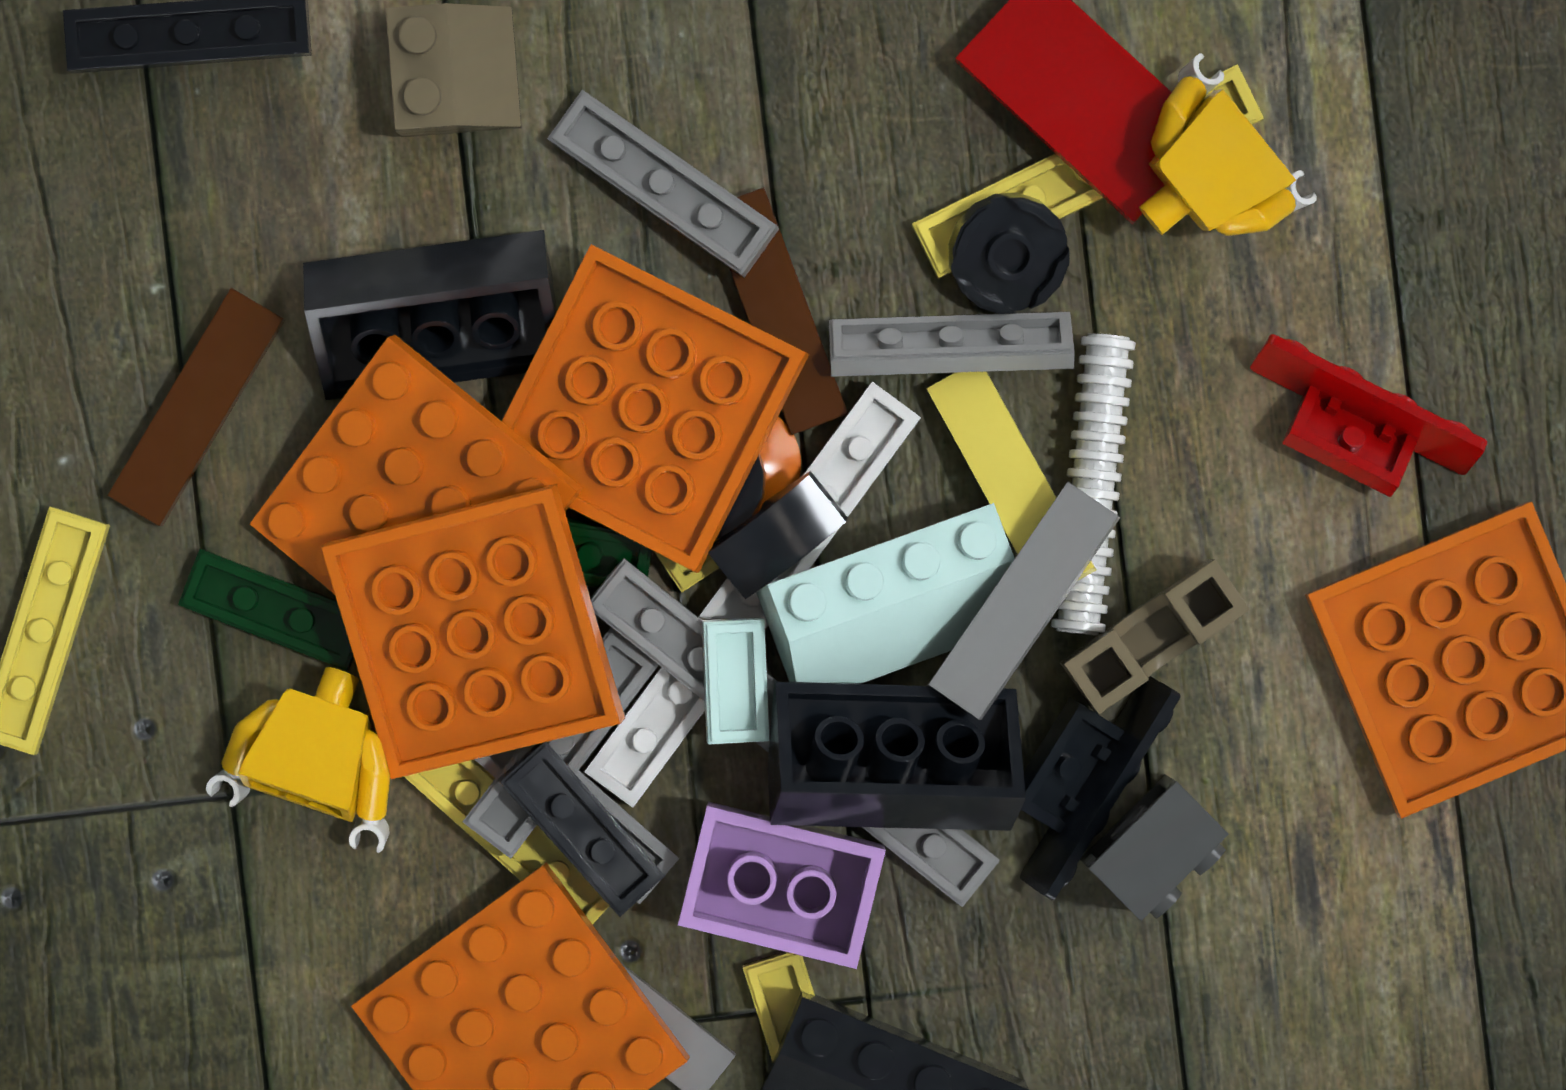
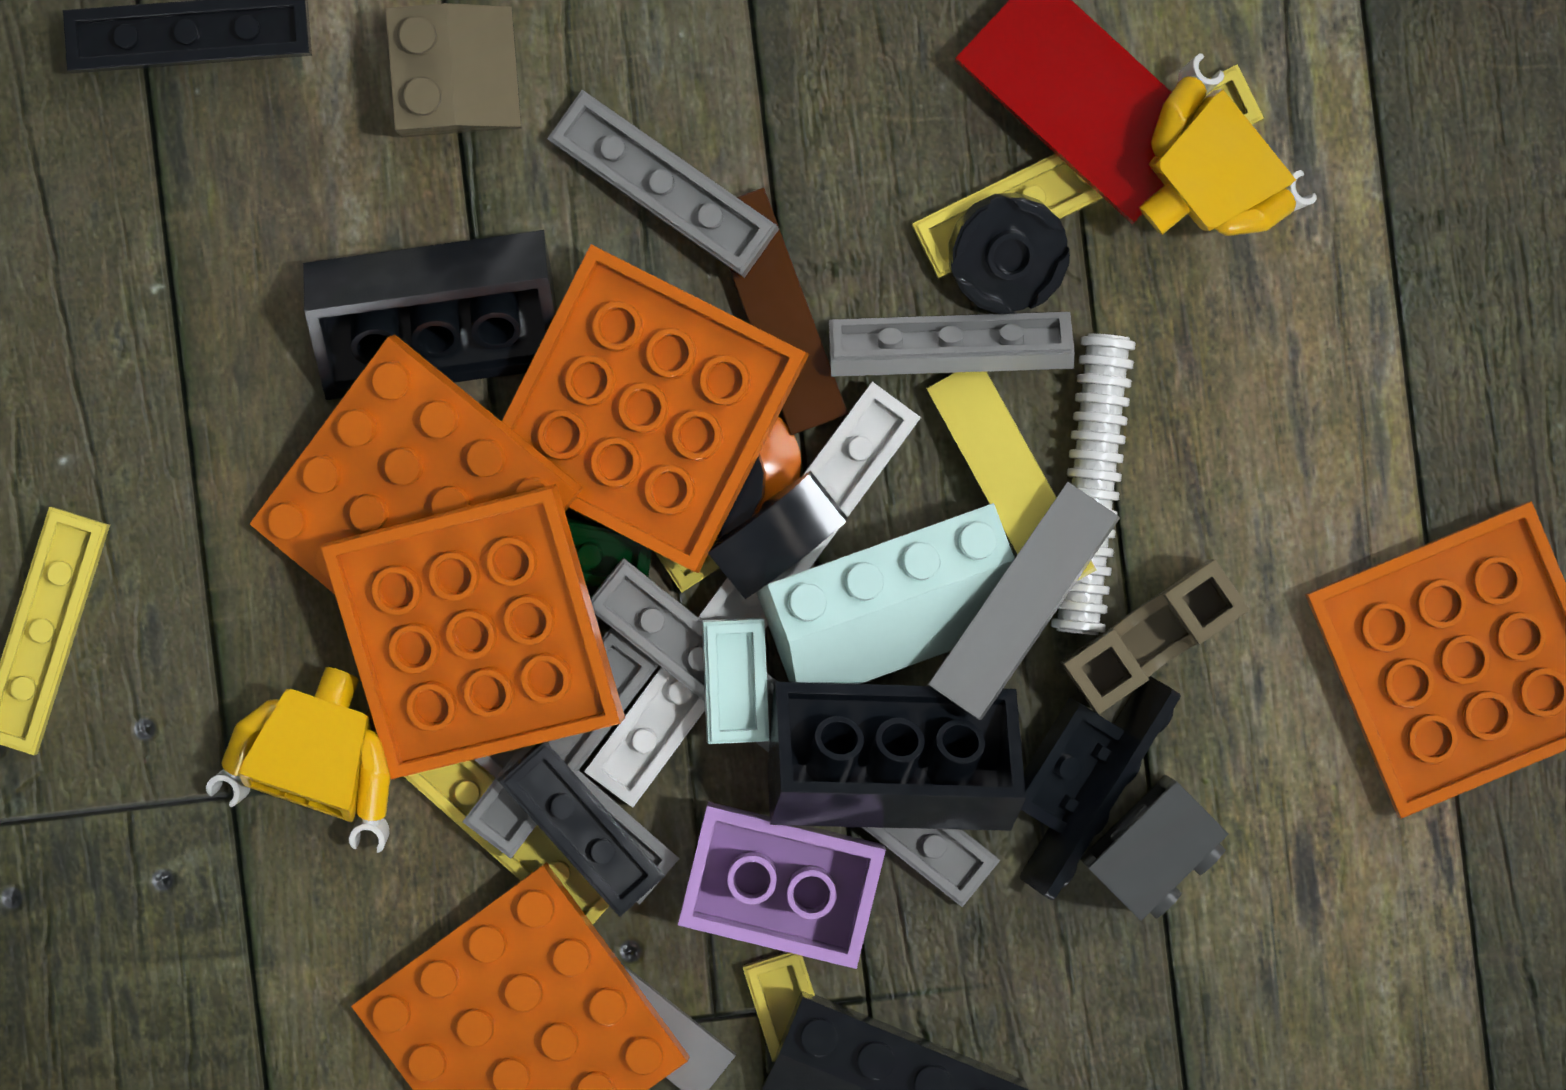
reddish brown tile [107,288,285,527] -> none
dark green tile [178,549,354,671] -> none
red bracket [1250,334,1488,497] -> none

